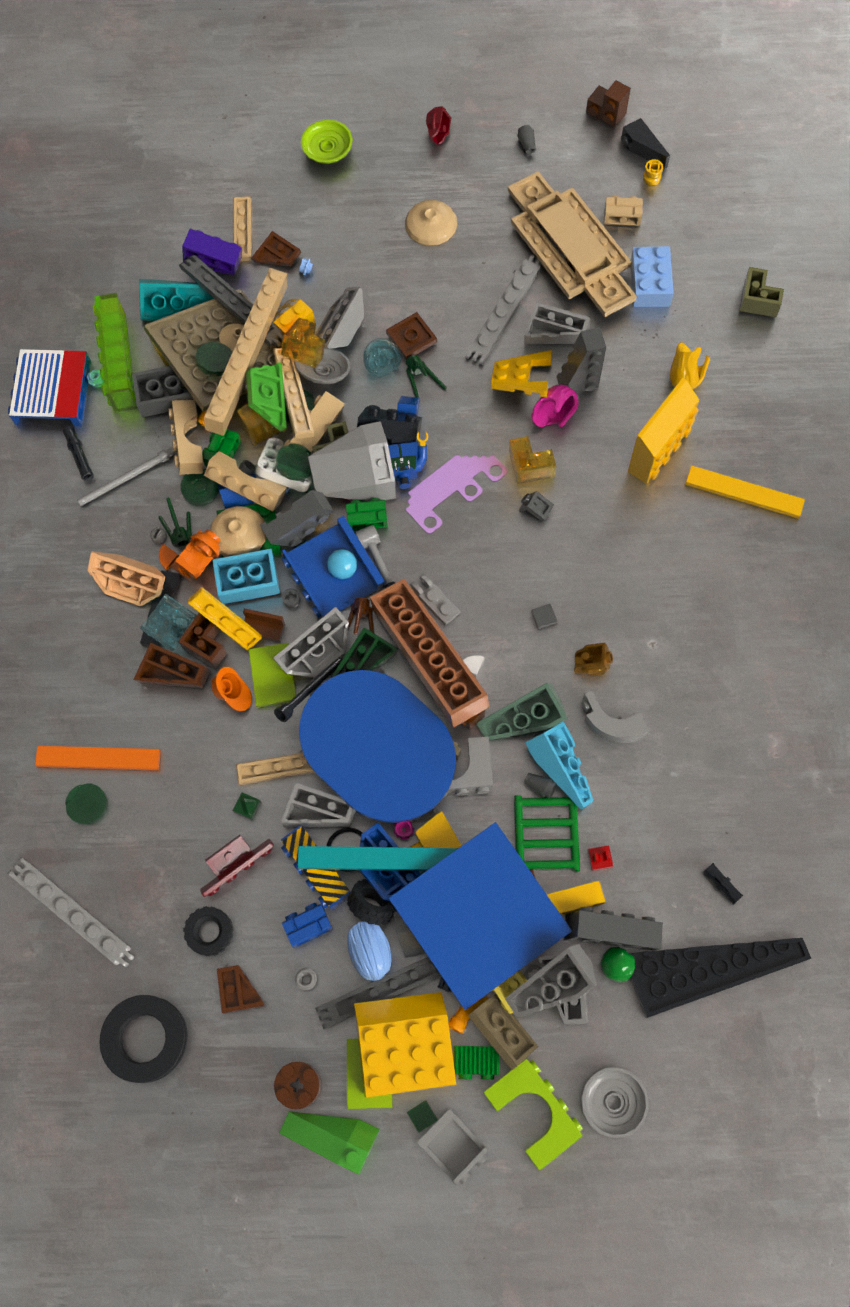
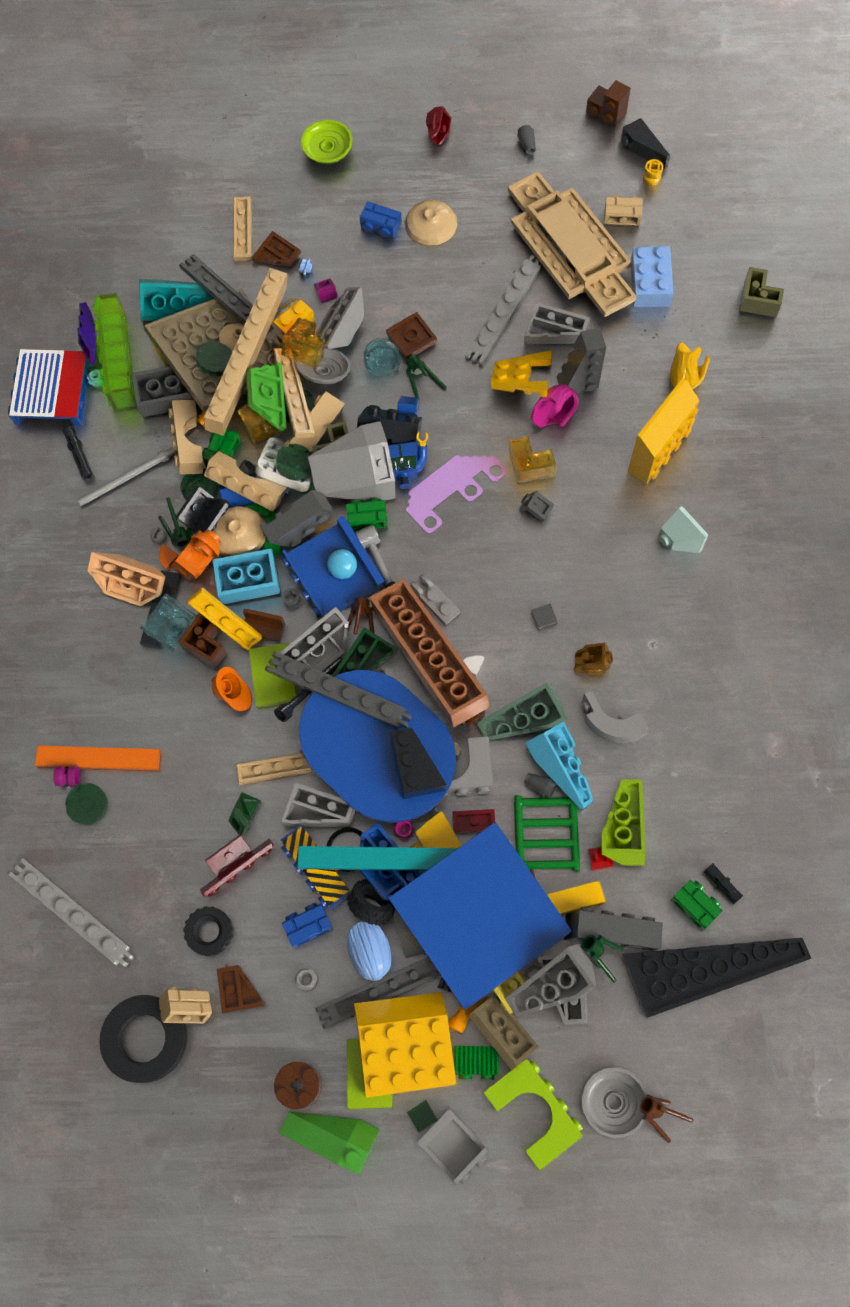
reddish brown wedge [133,643,211,688] -> none
dark purple wedge [182,229,242,275] -> none
green hair [600,947,635,983] -> none
yellow tile [685,465,805,519] -> none
none -> magenta wheel [53,766,81,786]
none -> dark purple slope [77,302,96,366]
none -> tan brick [159,987,212,1024]
none -> black bracket [176,486,229,532]
none -> dark green tile [229,808,251,836]
none -> dark grey hinge [264,651,412,728]
none -> magenta slope [314,278,338,303]
none -> blue brick [360,201,402,238]
none -> black wedge [390,728,447,799]
none -> dark red plate [452,809,495,834]
none -> dark green plant [581,935,624,983]
none -> lime wedge [601,779,646,866]
none -> reddish brown plant [640,1094,694,1143]
none -> light aqua slope [658,506,708,553]
none -> green brick [671,879,723,931]

